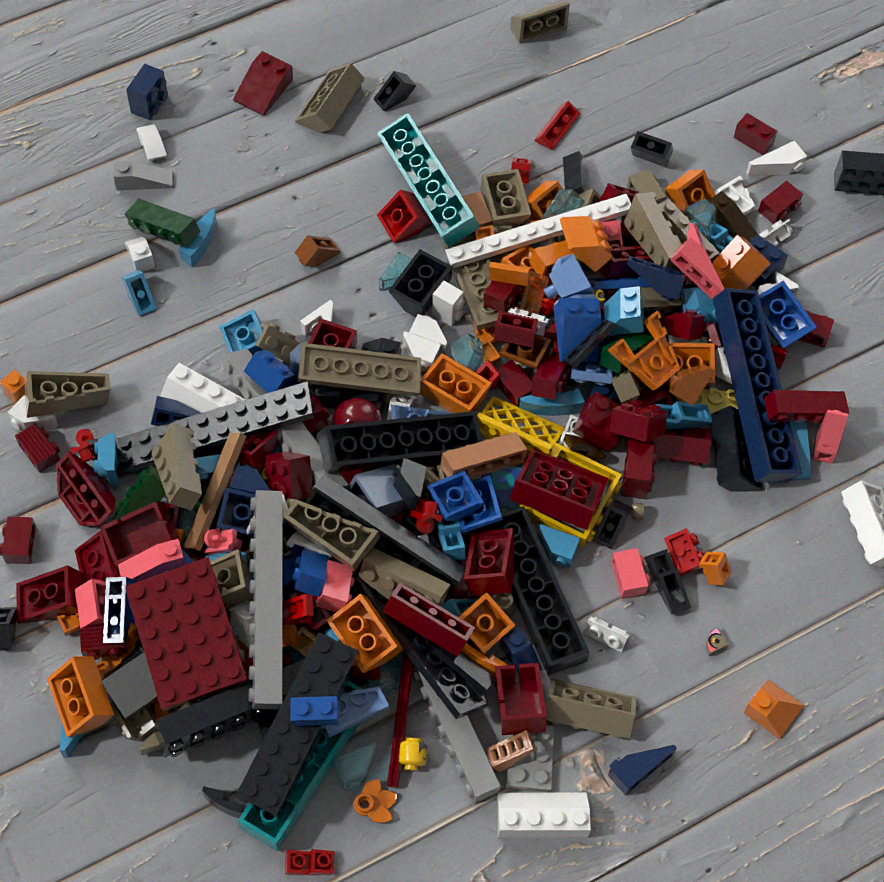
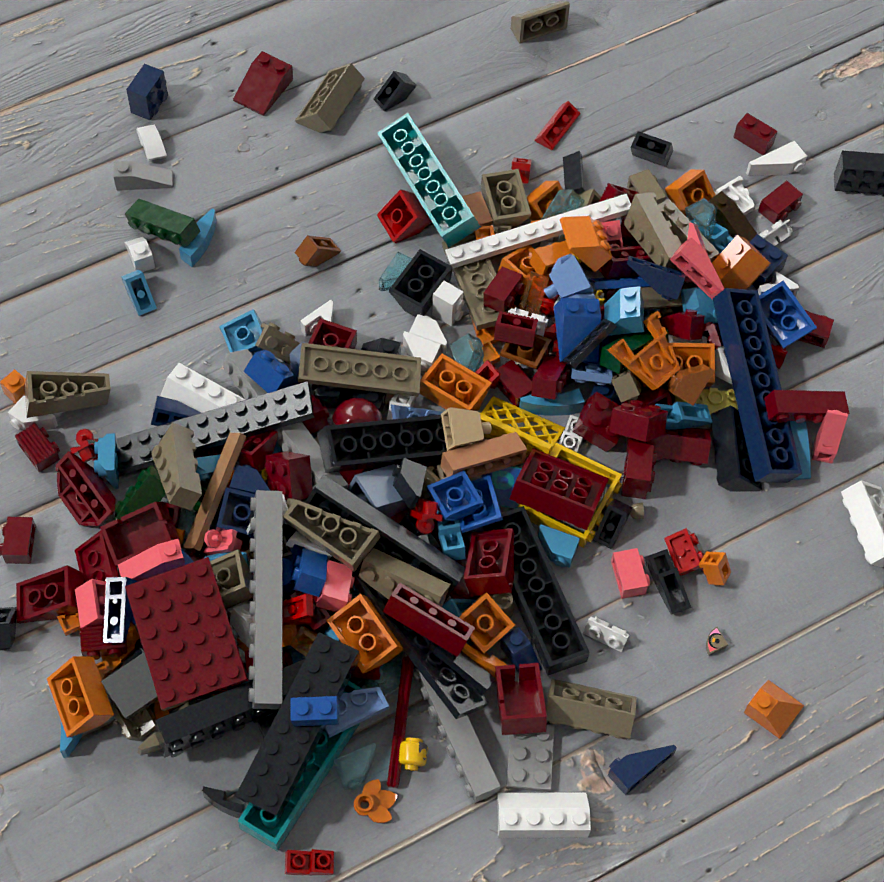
nougat slope [485,730,535,773] -> none
orange tile [489,262,529,286] -> none
dark brown slope [564,434,606,461] -> none
none -> tan torso [441,408,491,451]

